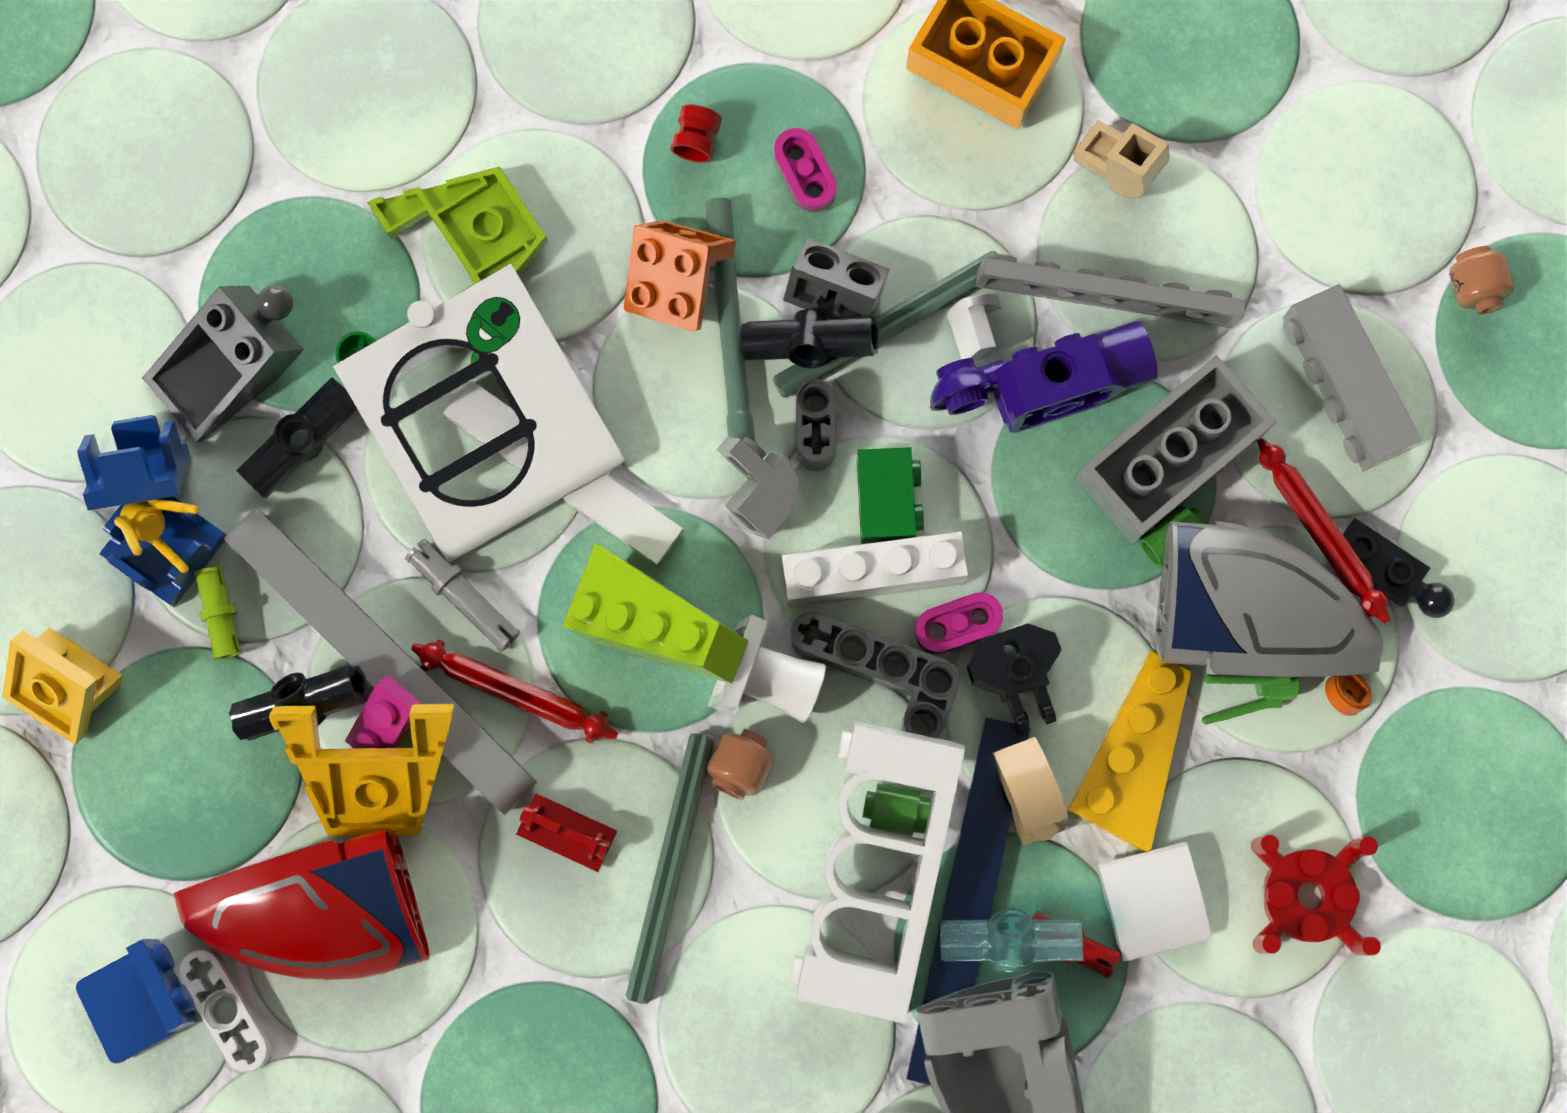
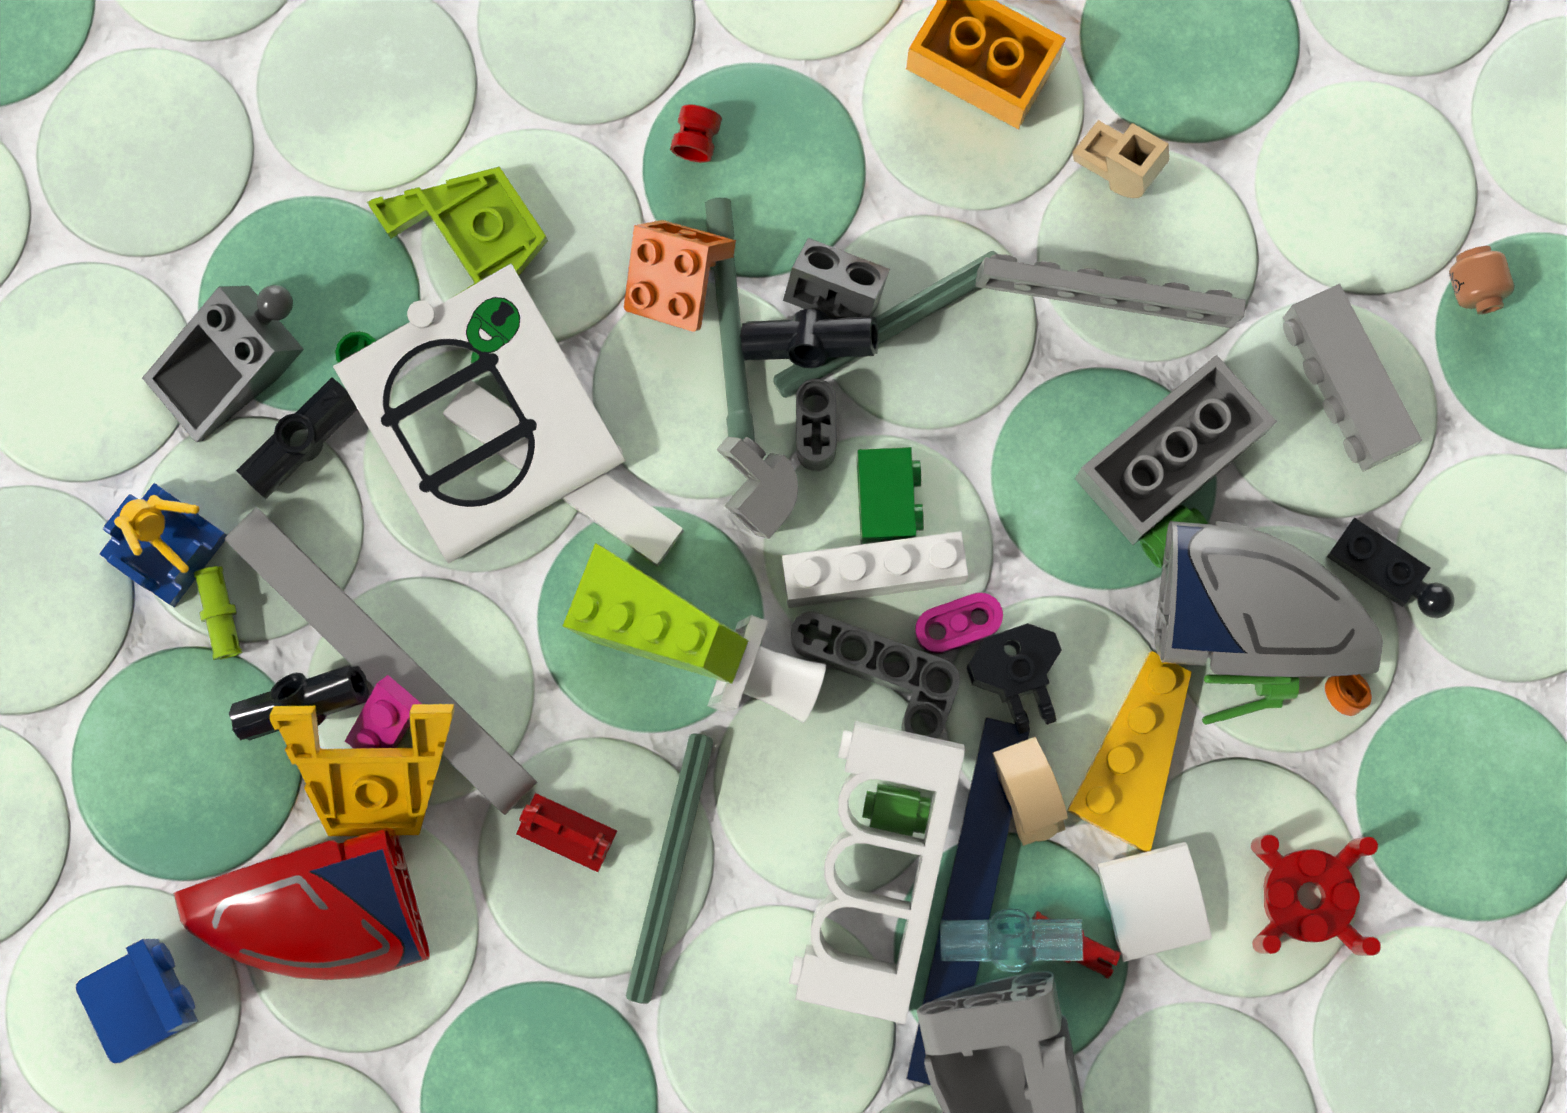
yellow bracket [2,627,122,745] -> none
blue panel [77,415,191,510] -> none
white beam [178,950,272,1072] -> none
light grey pin [405,539,521,652] -> none
red wheel [411,640,619,744] -> none
nougat head [707,729,775,800] -> none
dark pink plate [774,128,837,212] -> none
dark purple brick [930,321,1158,433] -> none
white tile [947,294,1001,362] -> none
red wheel [1257,438,1390,624] -> none

